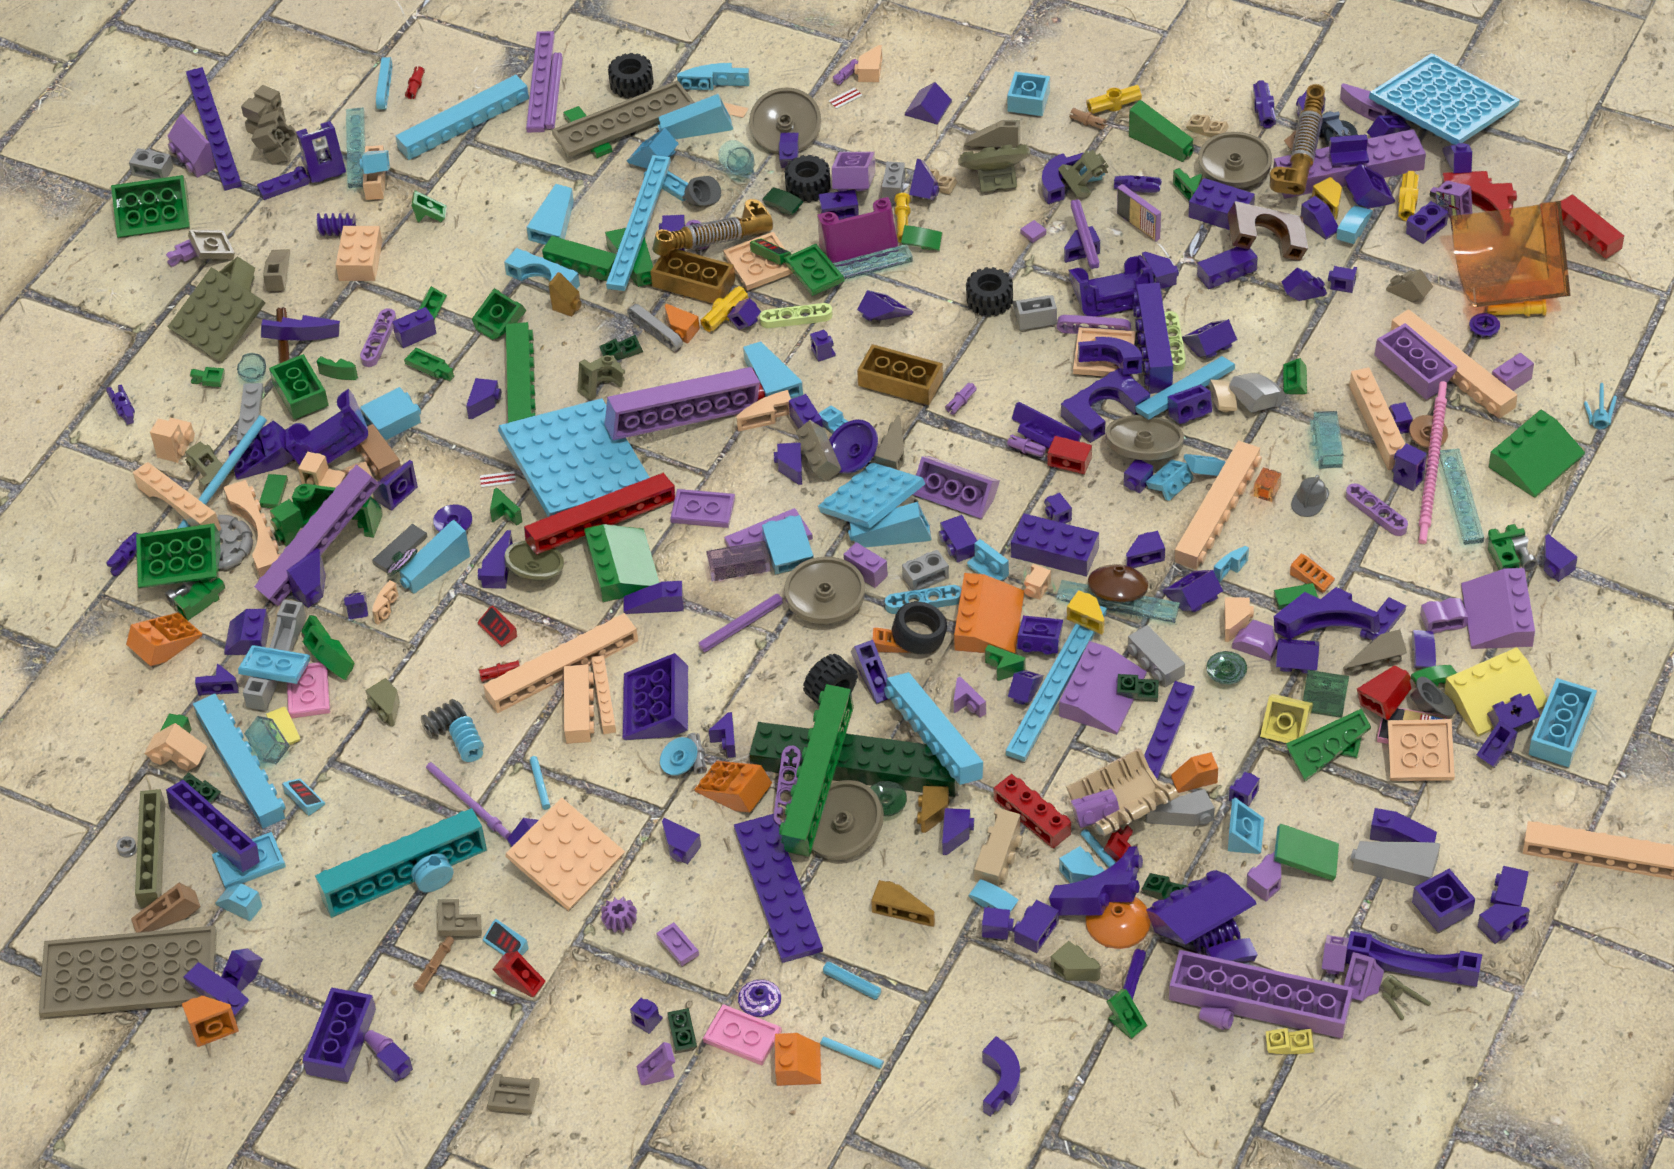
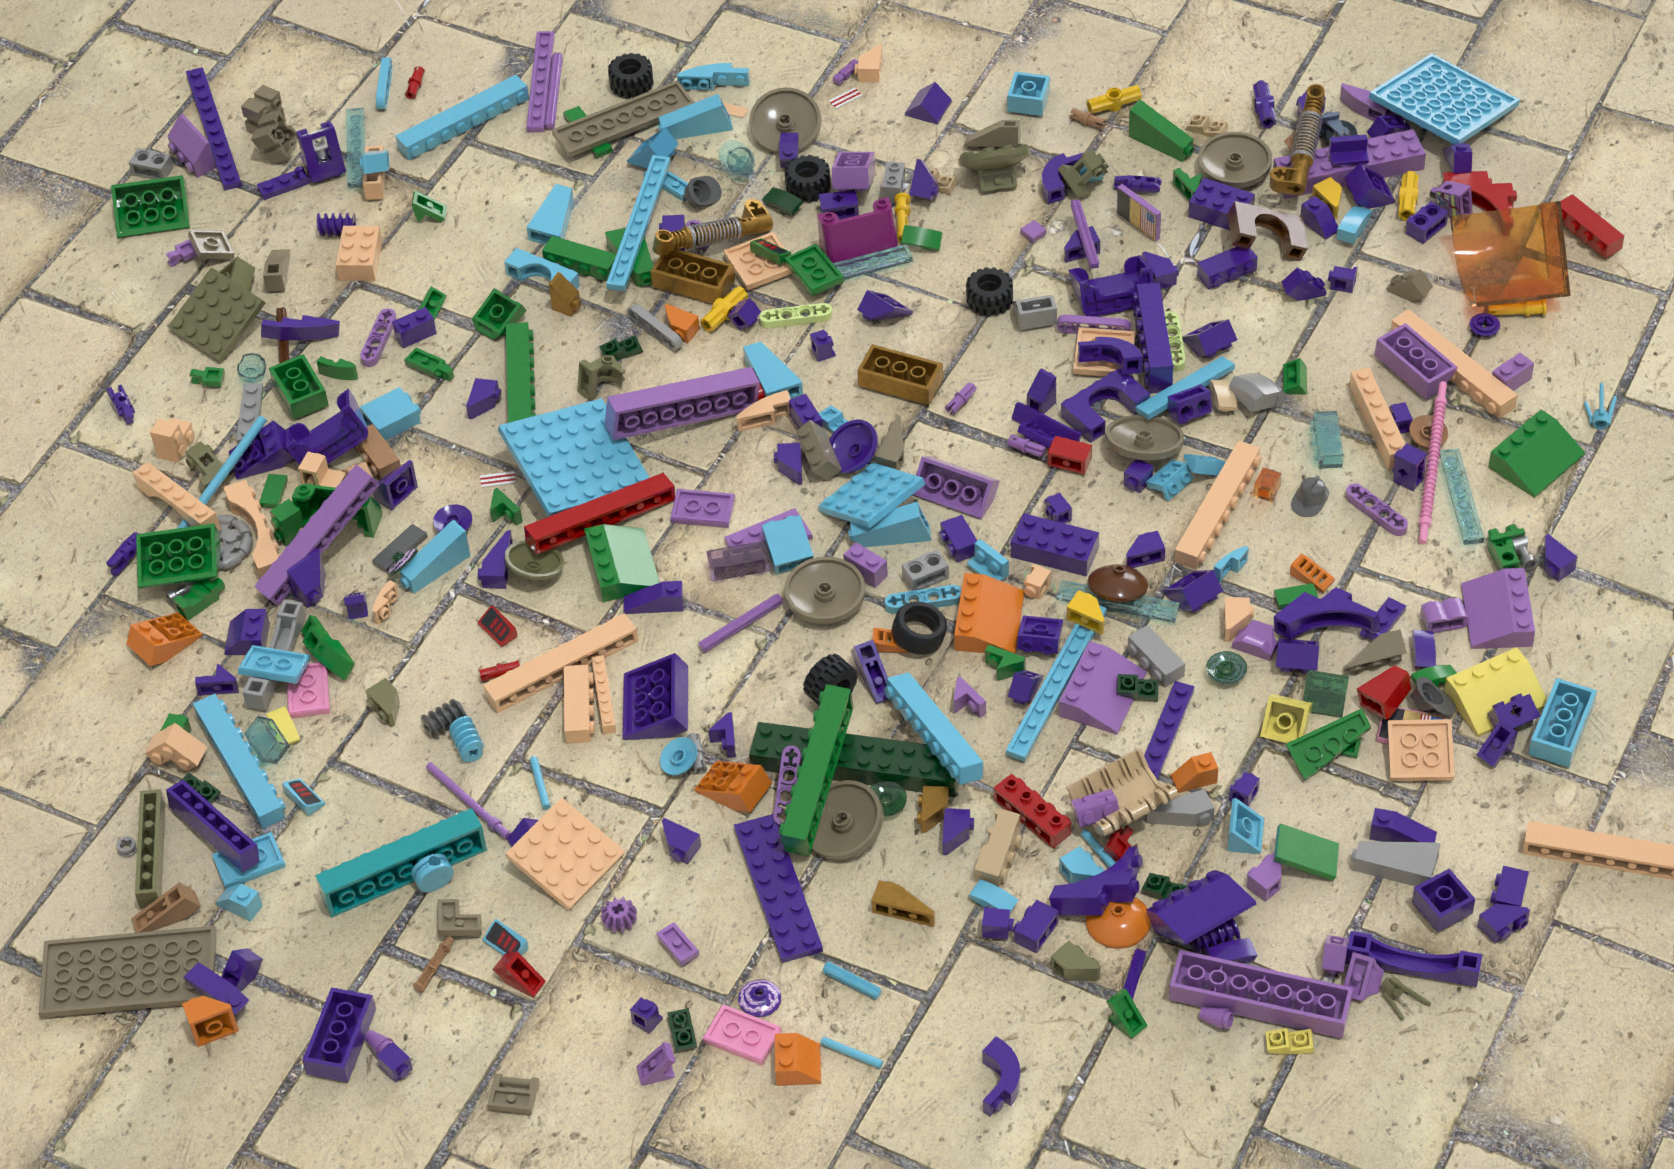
none -> dark purple slope [1027,368,1056,414]

